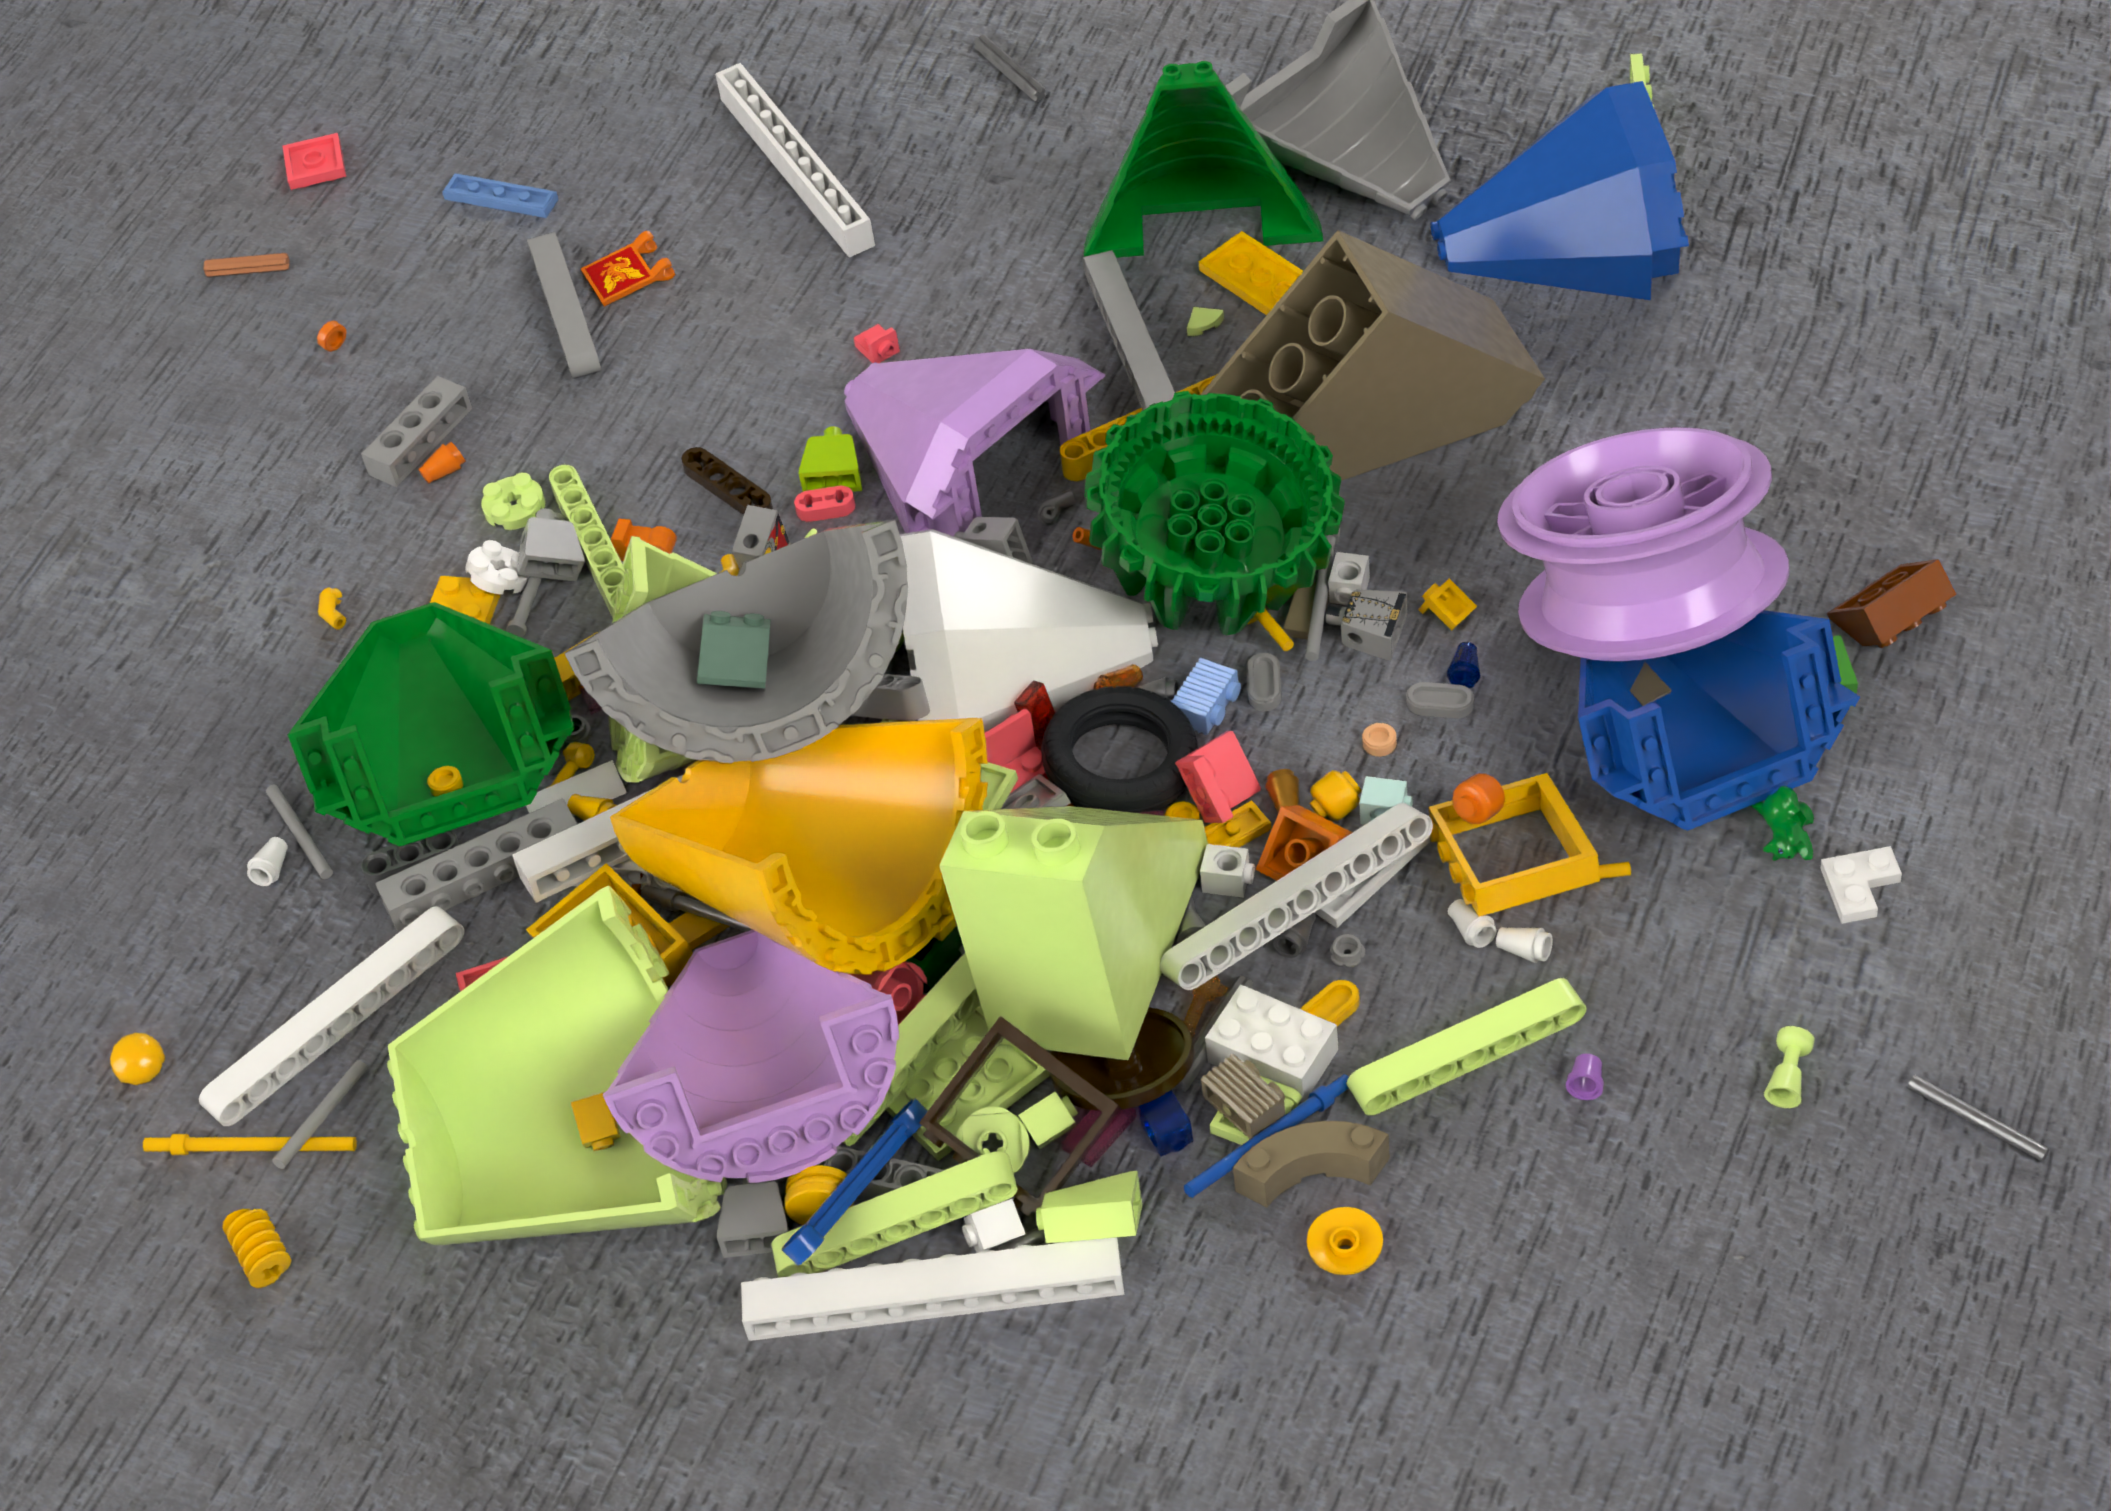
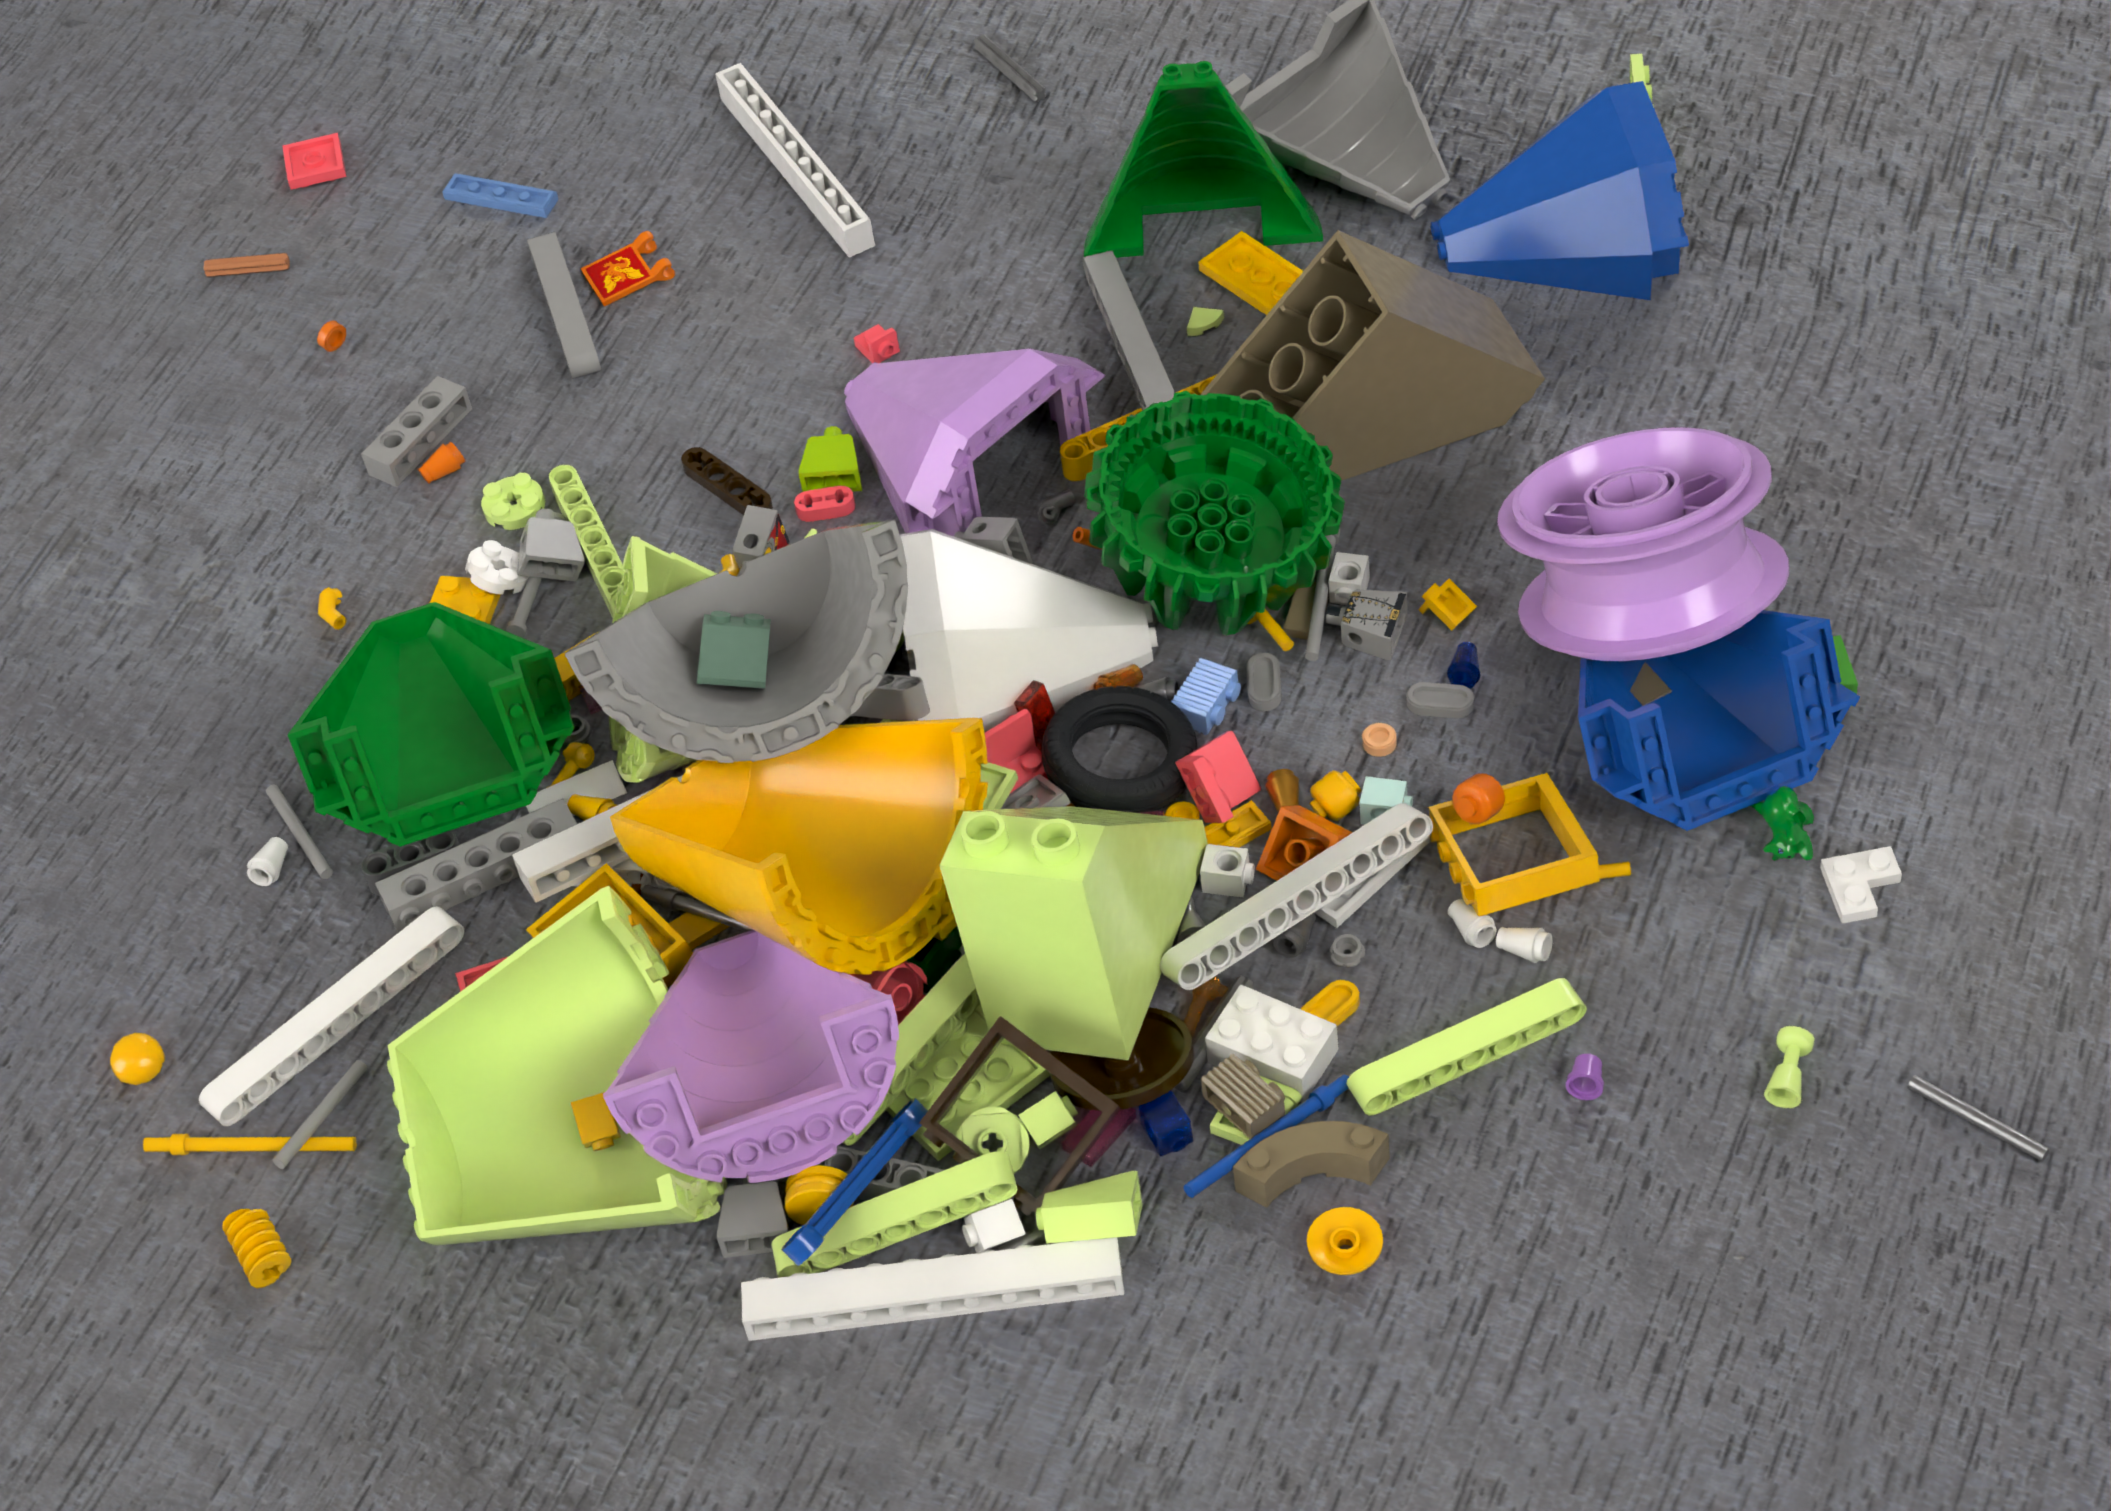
yellow tile [427,766,463,797] -> none
orange leg [611,518,677,561] -> none
dark orange slope [1826,559,1957,648] -> none

